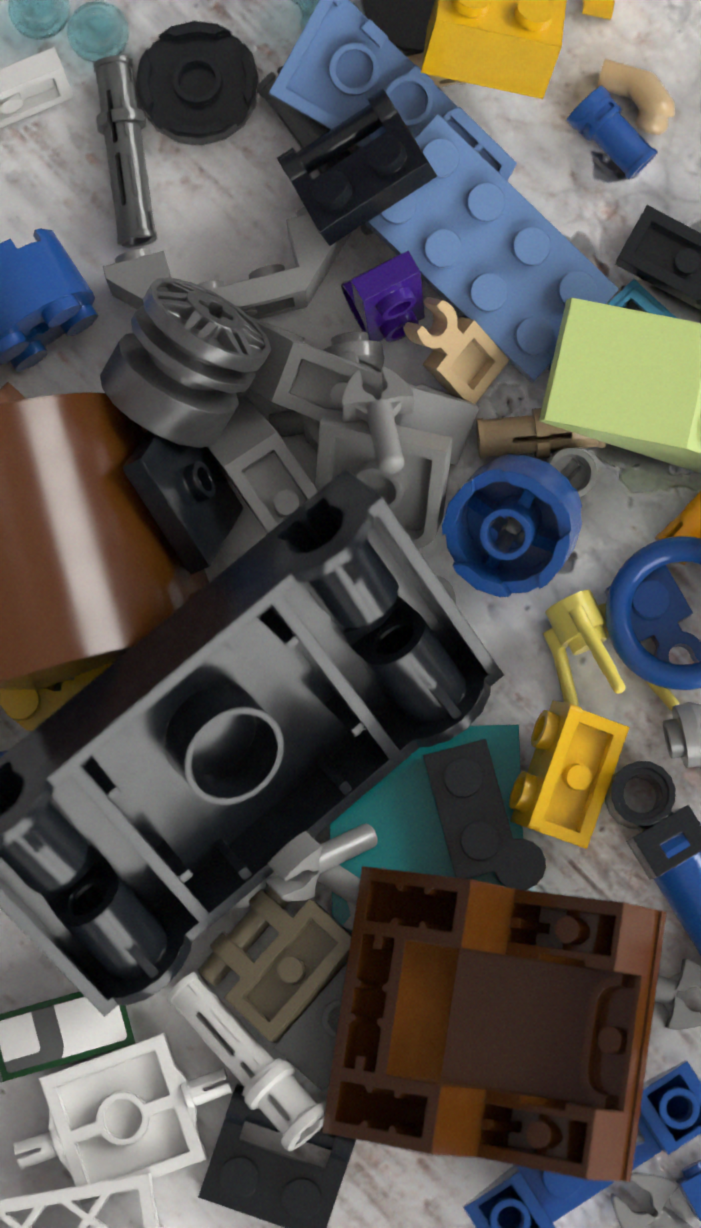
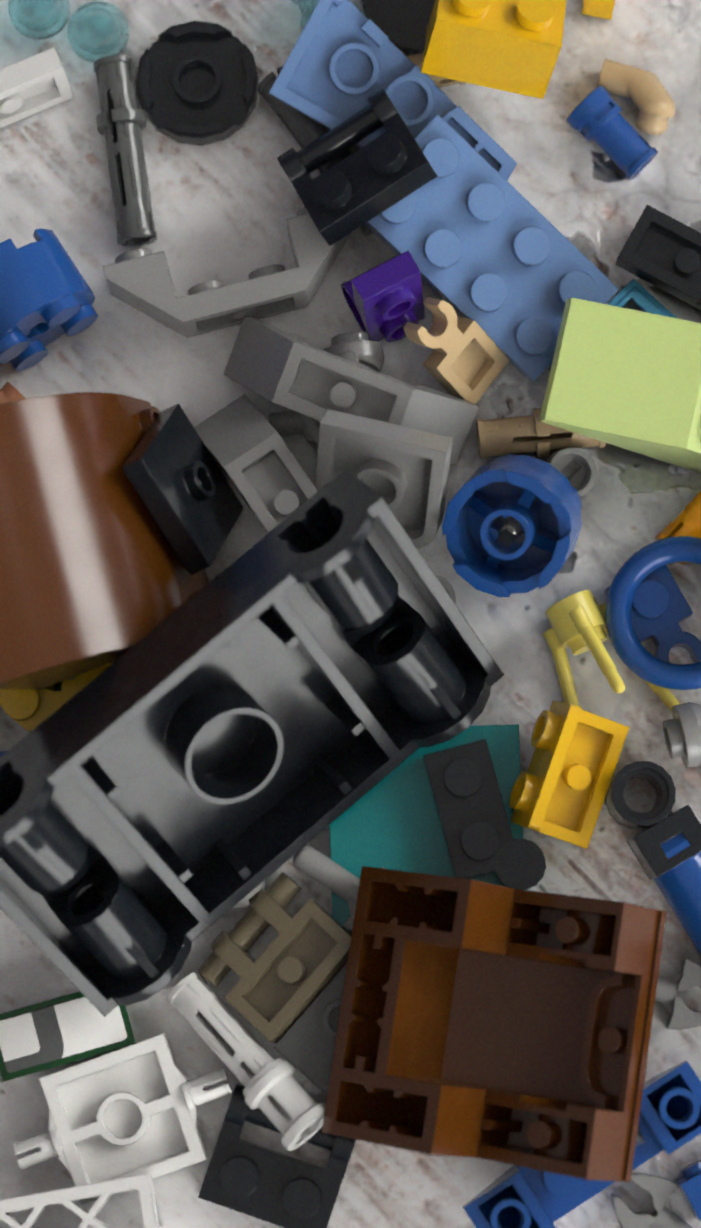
flat silver wheel [100,278,271,448] -> none
light grey bar [266,824,378,901] -> none
light grey bar [342,366,414,474] -> none

